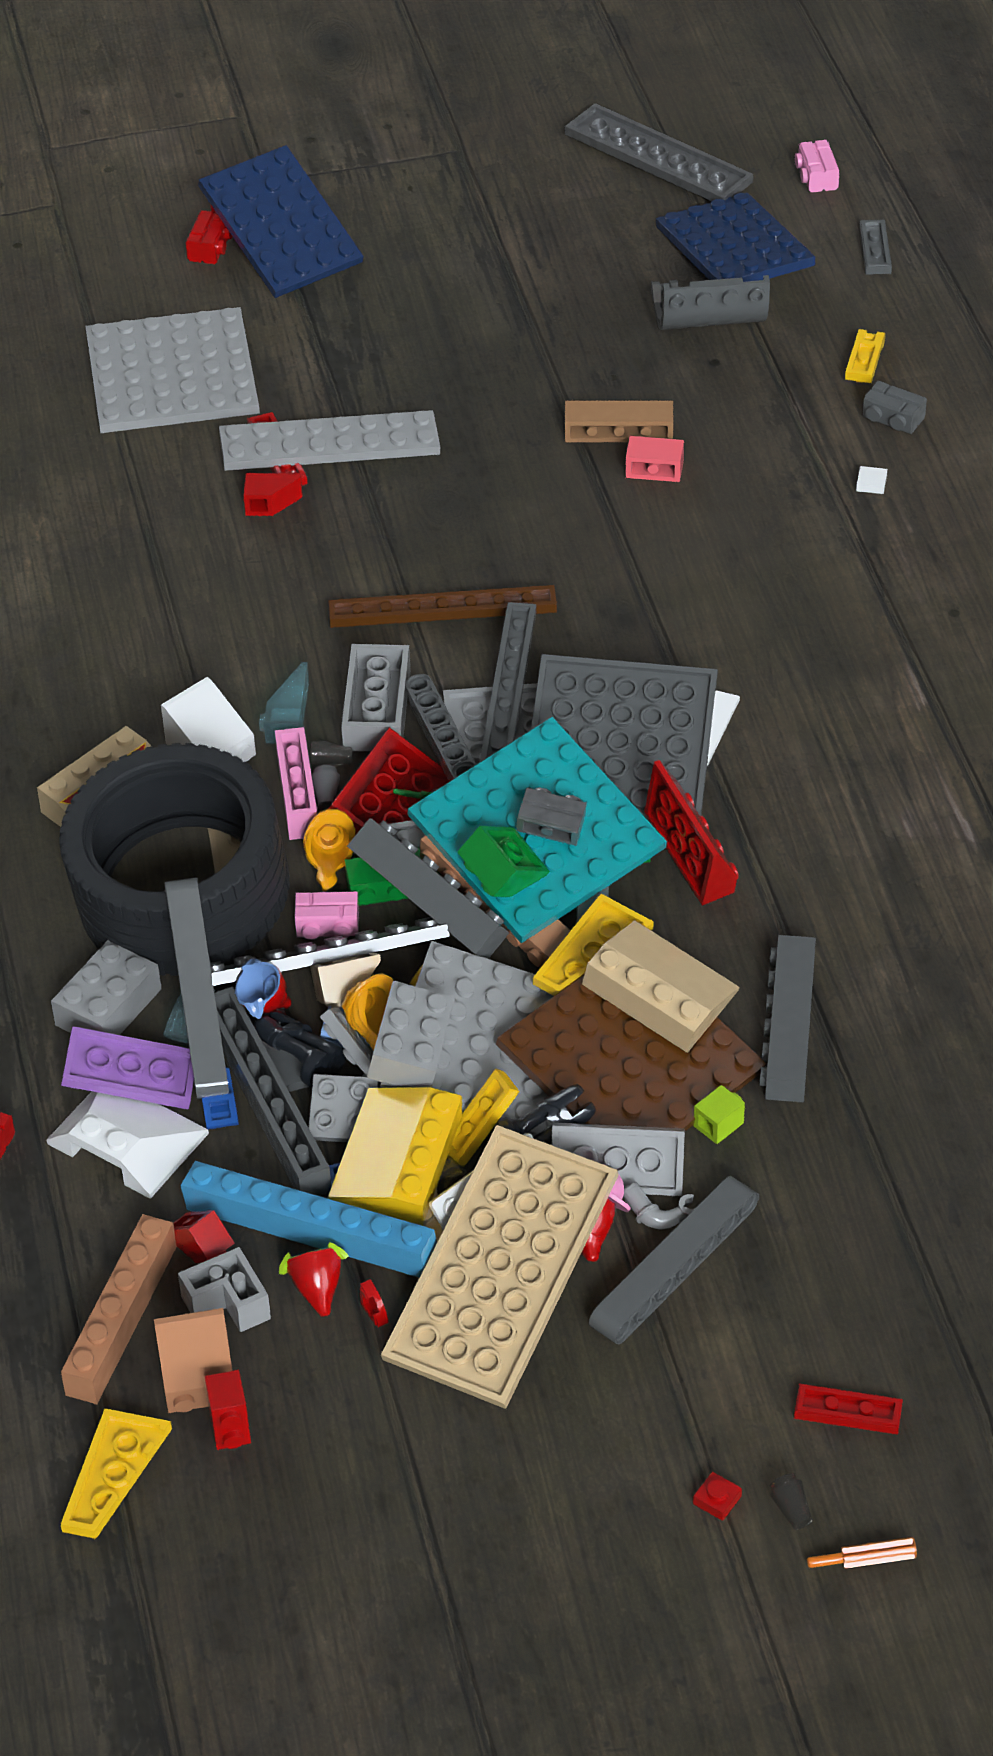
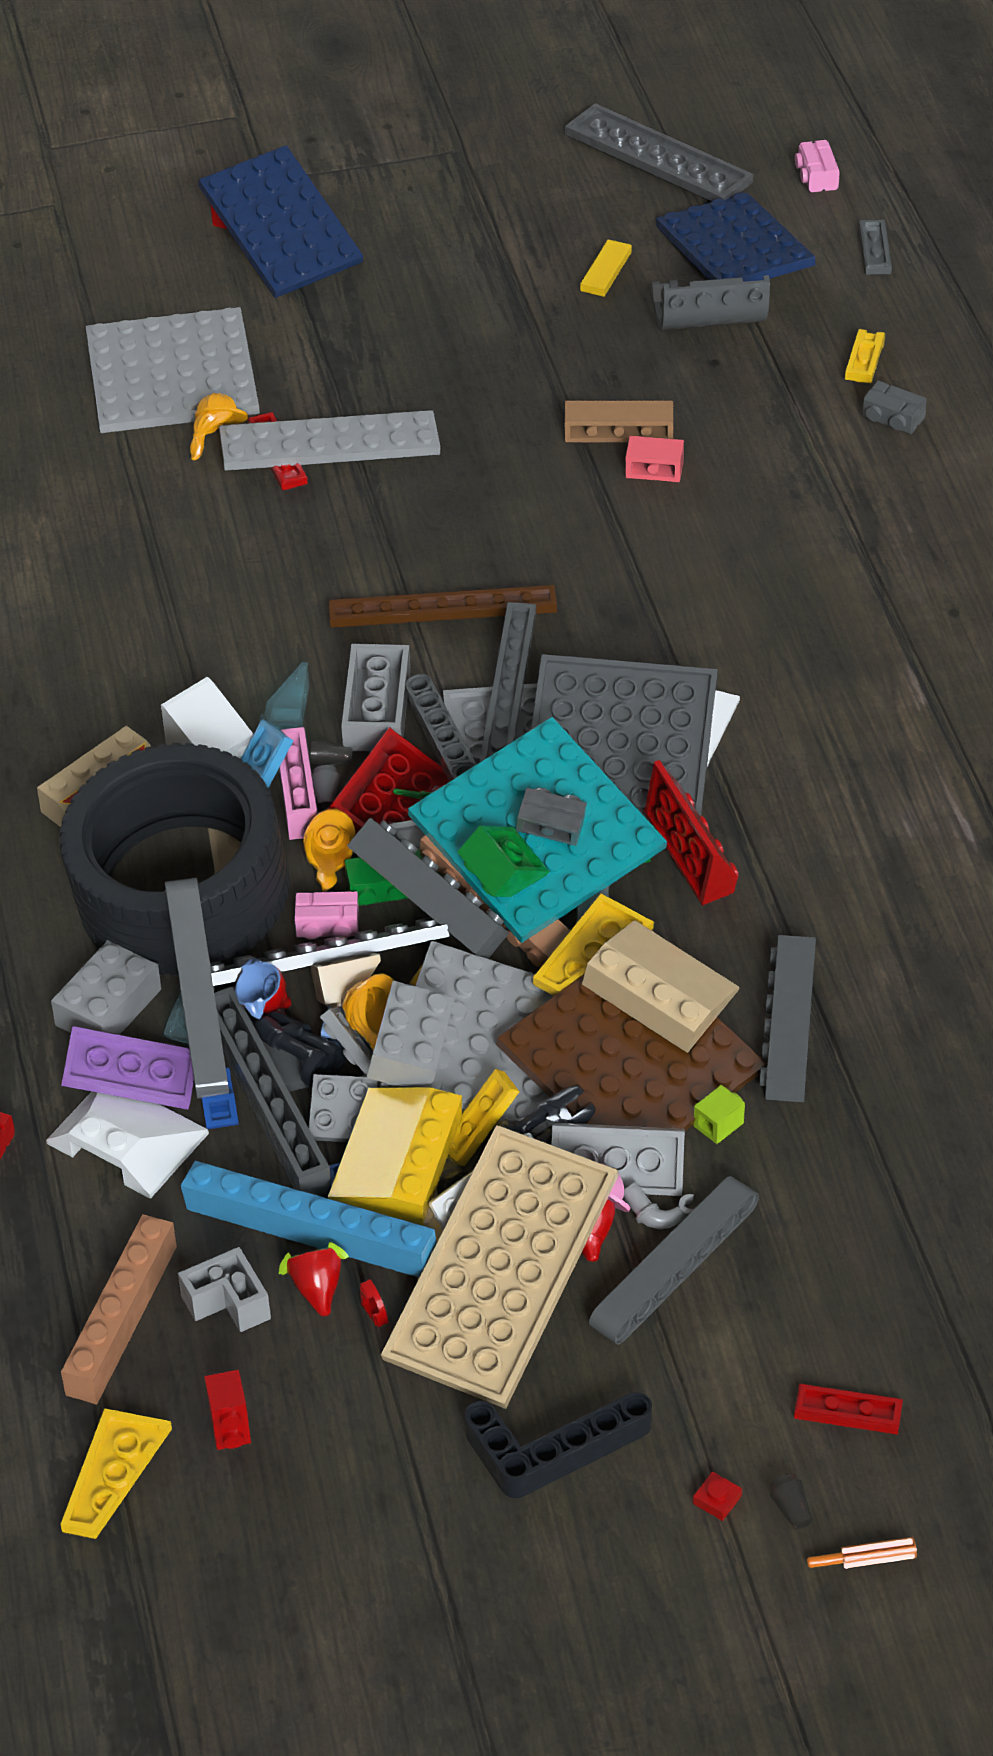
nougat slope [154,1308,232,1413] -> none
red slope [173,1210,235,1263] -> none
red brick [186,210,232,264] -> none
red slope [244,473,302,516] -> none
white tile [856,466,888,494] -> none
none -> light orange piece [190,393,248,461]
none -> dark azure tile [241,719,294,788]
none -> black beam [465,1392,652,1498]
none -> yellow tile [580,240,632,297]

